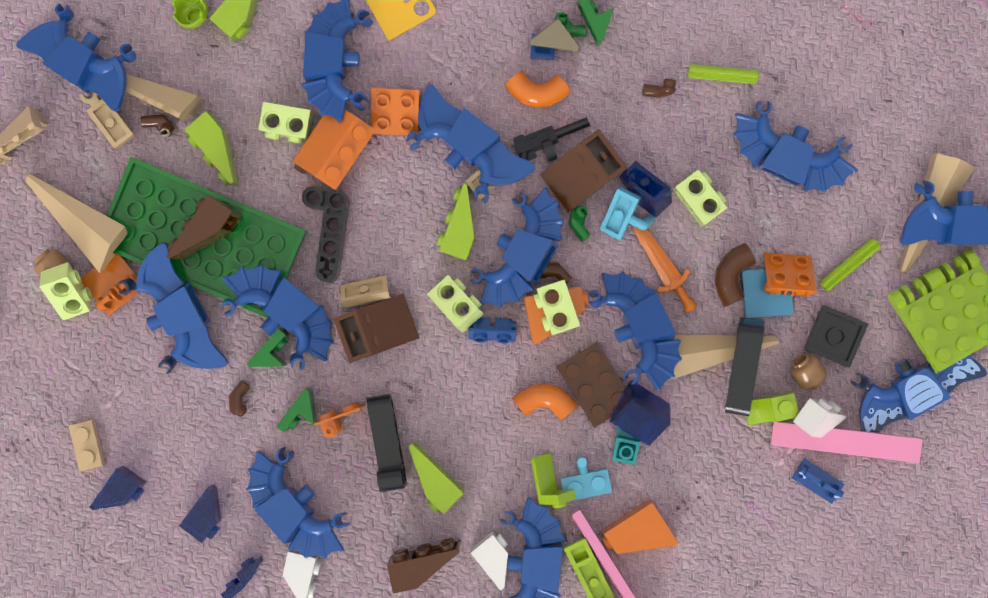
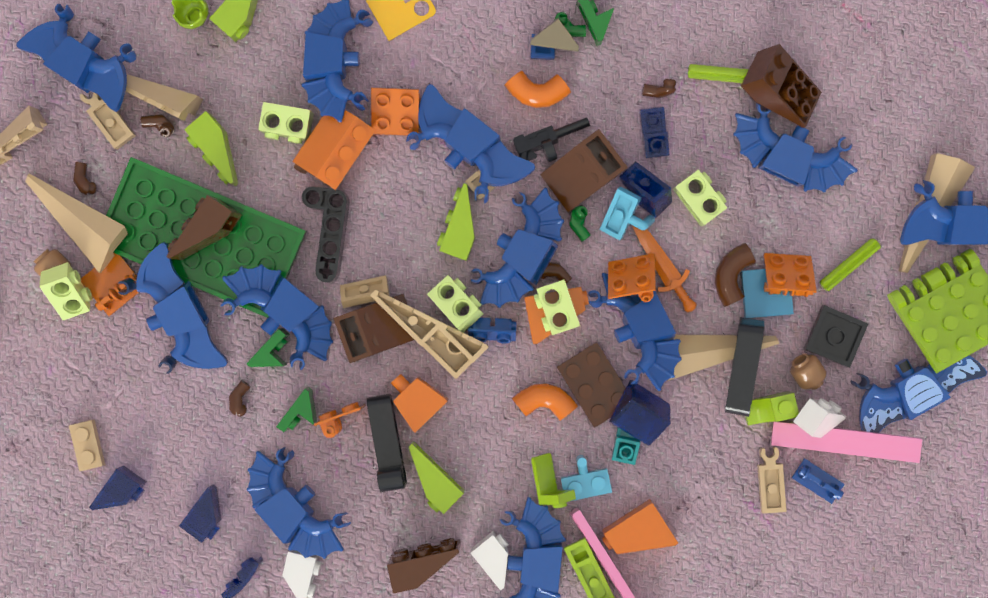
none -> reddish brown arm [73,162,97,195]
none -> tan wedge [370,290,489,379]
none -> orange torso [391,374,449,433]
none -> orange hinge [608,253,656,302]
none -> clear blue slope [639,106,670,158]
none -> reddish brown slope [741,44,822,128]
none -> tan plate [757,447,787,514]

